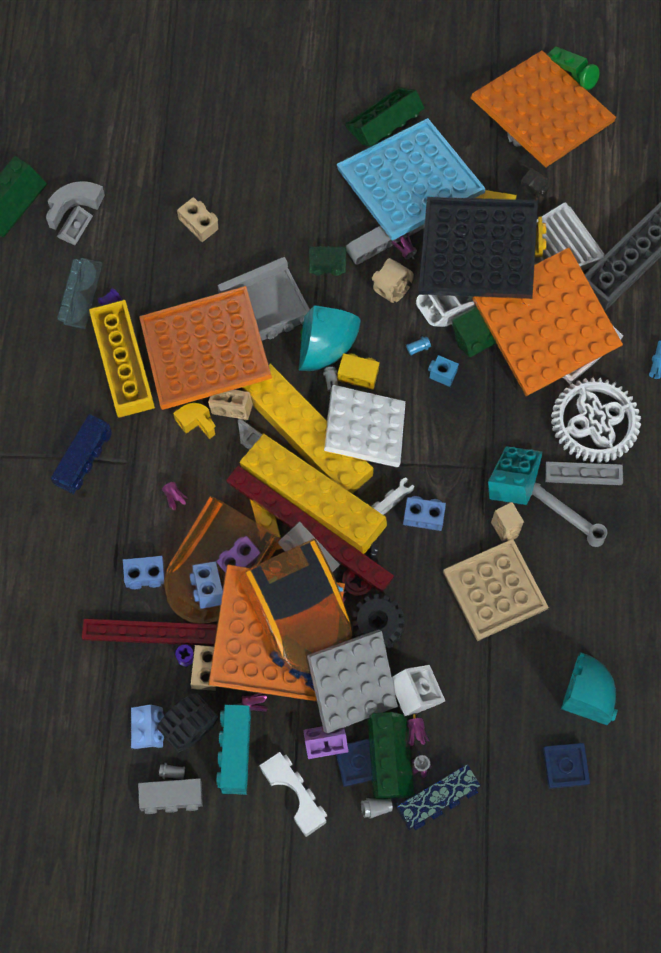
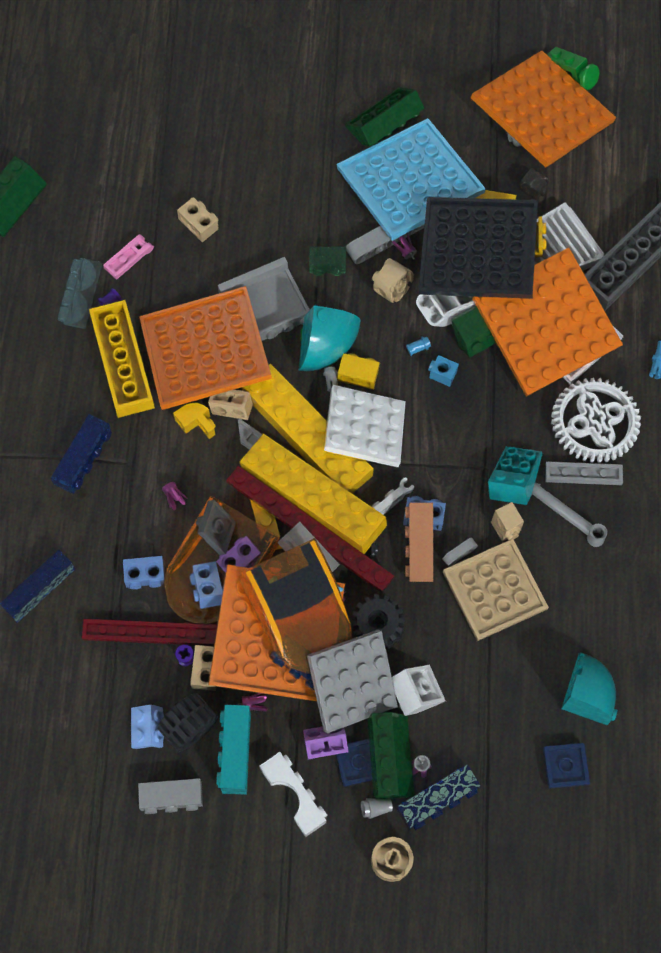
light grey arch [46,181,105,230] -> none
light grey slope [57,205,93,245] -> none
light grey pin [159,763,185,780] -> none
dark red gear [342,569,372,596] -> none
flat silver piece [407,714,429,746] -> none
none -> clear blue brick [0,550,75,623]
none -> bright pink plate [103,234,154,280]
none -> dark grey hinge [196,500,236,555]
none -> tan brick [371,837,414,882]
none -> nougat brick [405,503,433,582]
none -> light grey beam [442,538,478,567]

